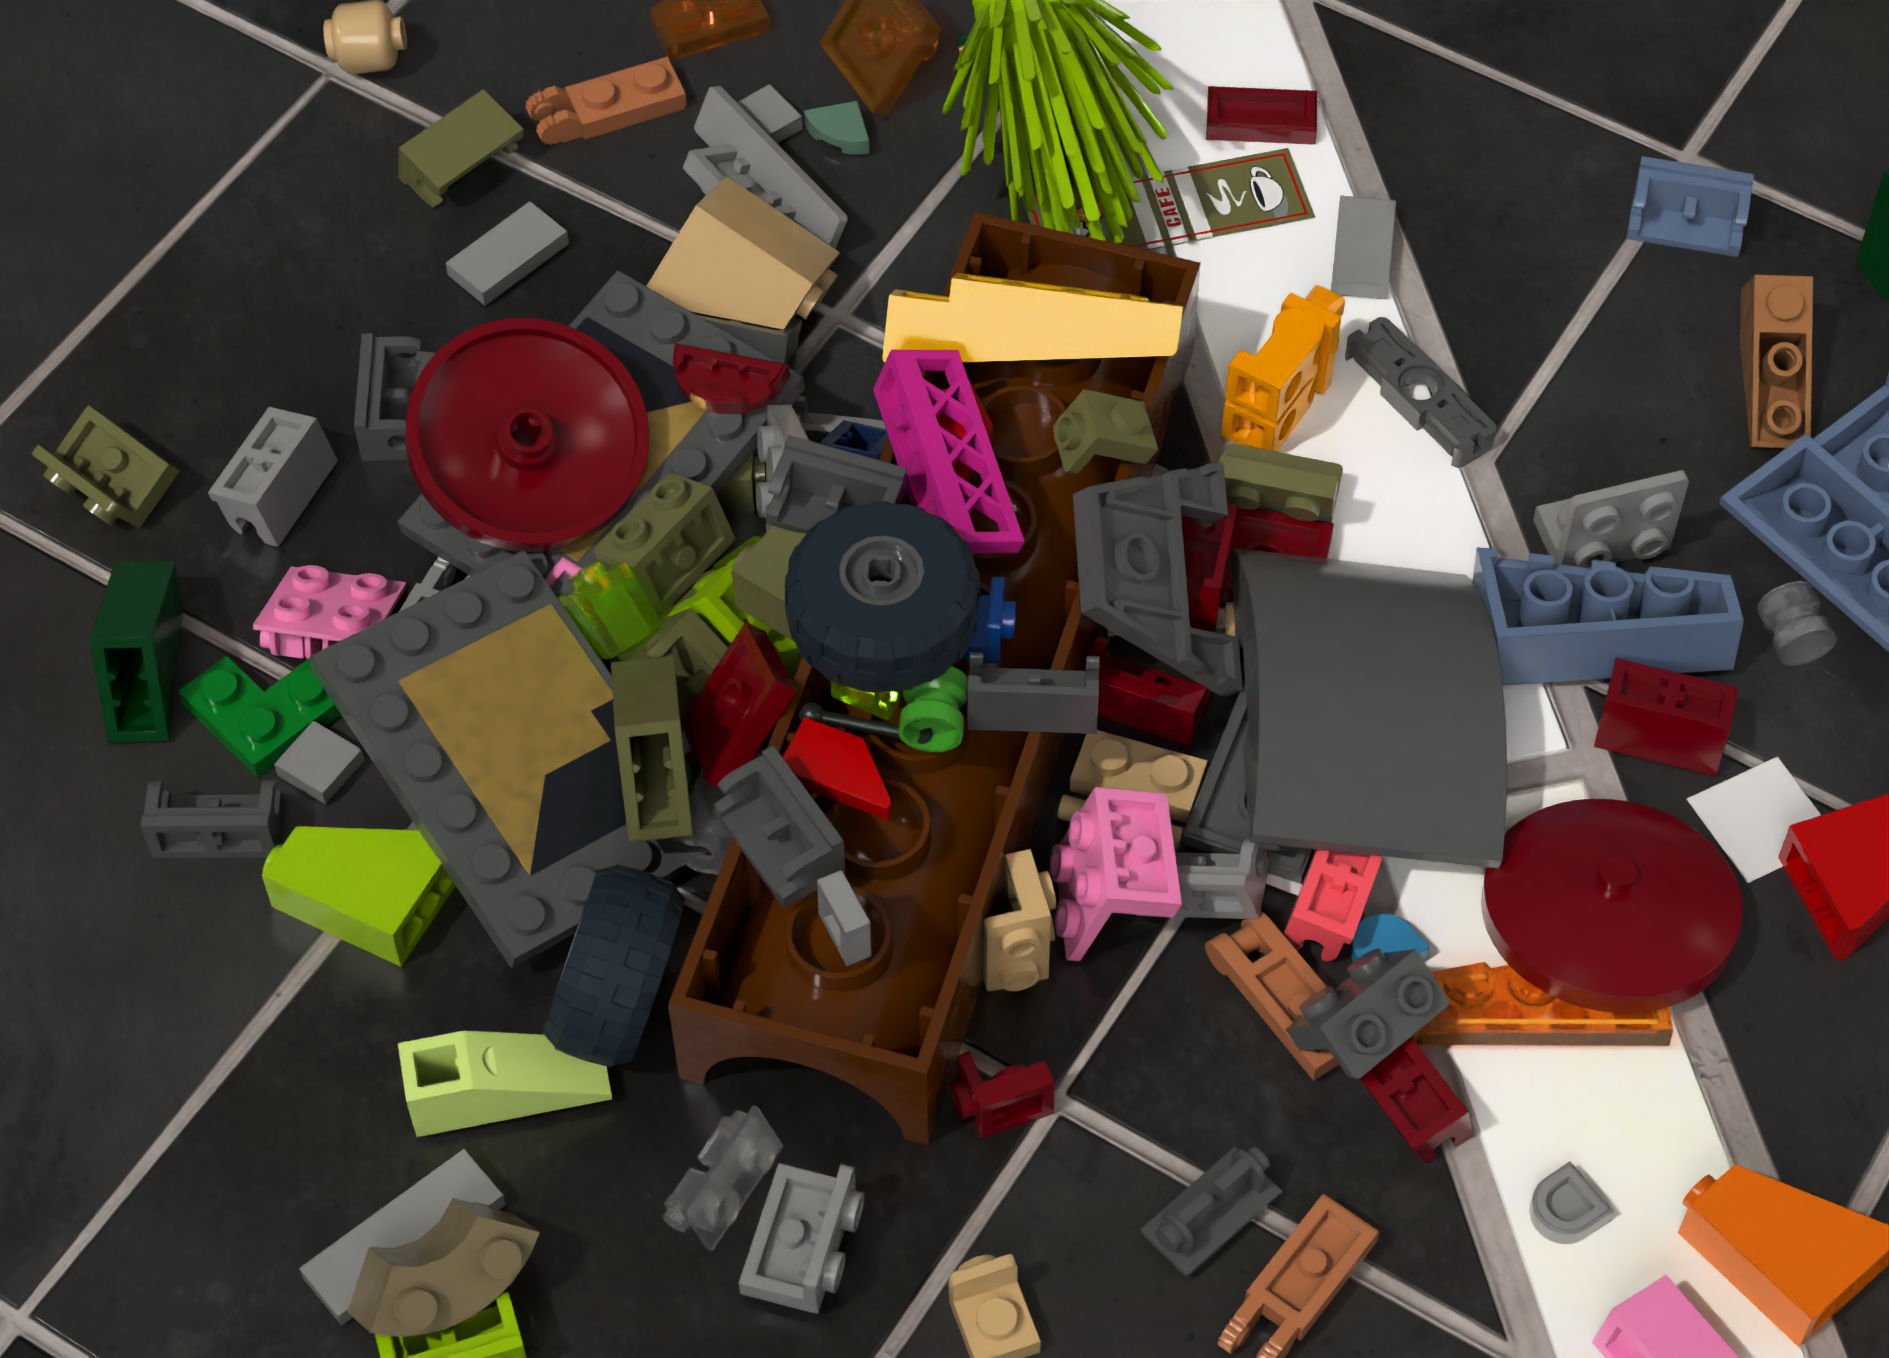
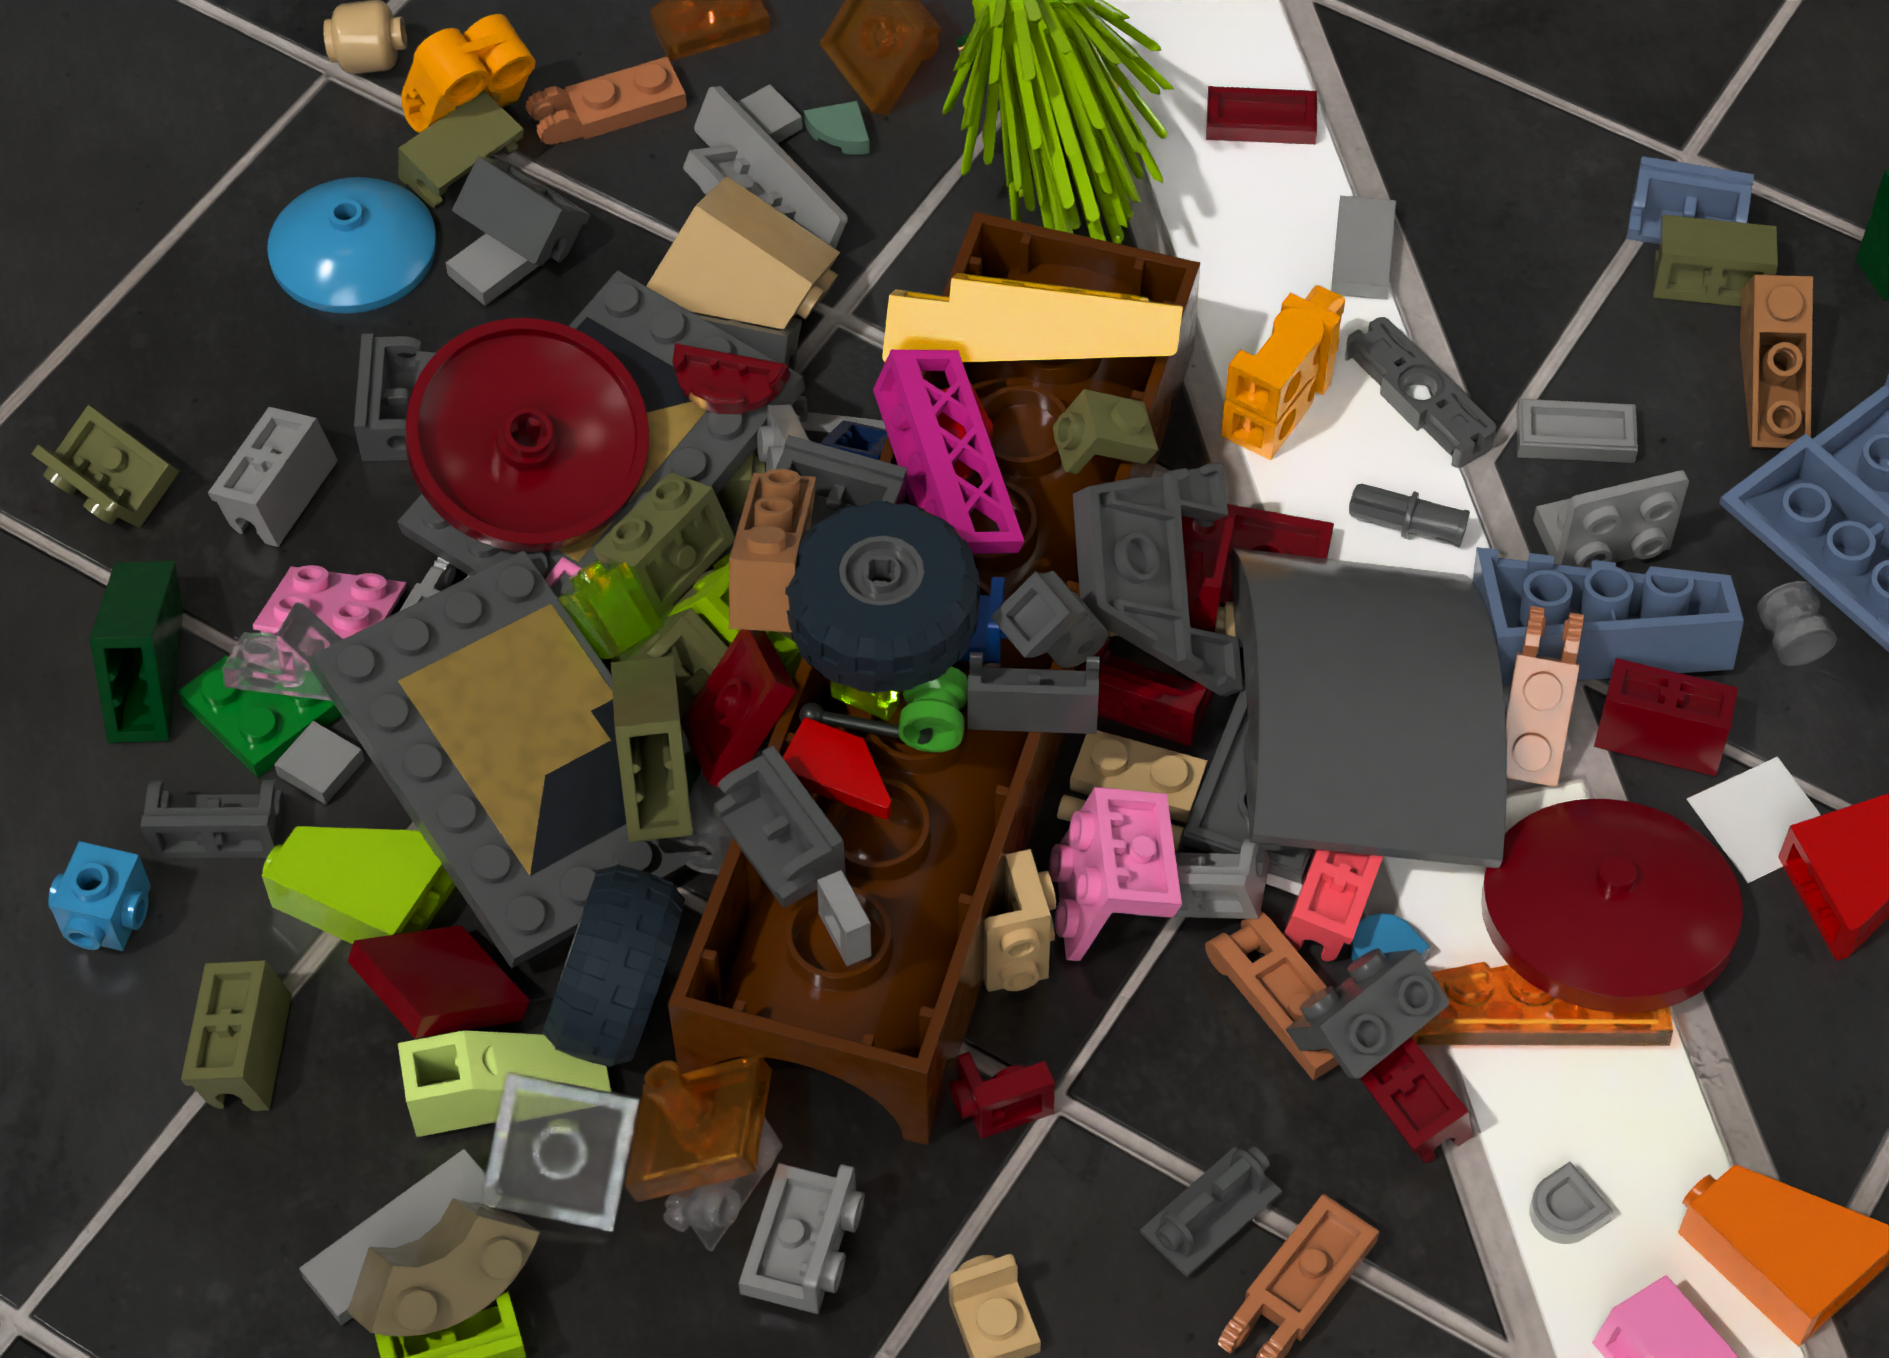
sticker [1022,148,1315,250] -> none
olive bracket [1218,443,1343,523] -> none
none -> dark azure brick [48,841,151,951]
none -> olive hinge [181,960,292,1111]
none -> clear slope [222,602,343,701]
none -> dark azure dish [267,177,437,314]
none -> dark red tile [347,925,530,1039]
none -> light orange piece [401,14,536,133]
none -> dark grey hinge [452,156,591,266]
none -> clear slope [480,1072,640,1231]
none -> clear orange tile [625,1057,772,1202]
none -> medium nougat slope [729,469,816,633]
none -> dark grey leg [990,571,1108,669]
none -> dark grey axle [1349,483,1470,548]
none -> hinge [1505,606,1584,787]
none -> light grey tile [1516,399,1638,463]
none -> olive hinge [1653,215,1778,307]

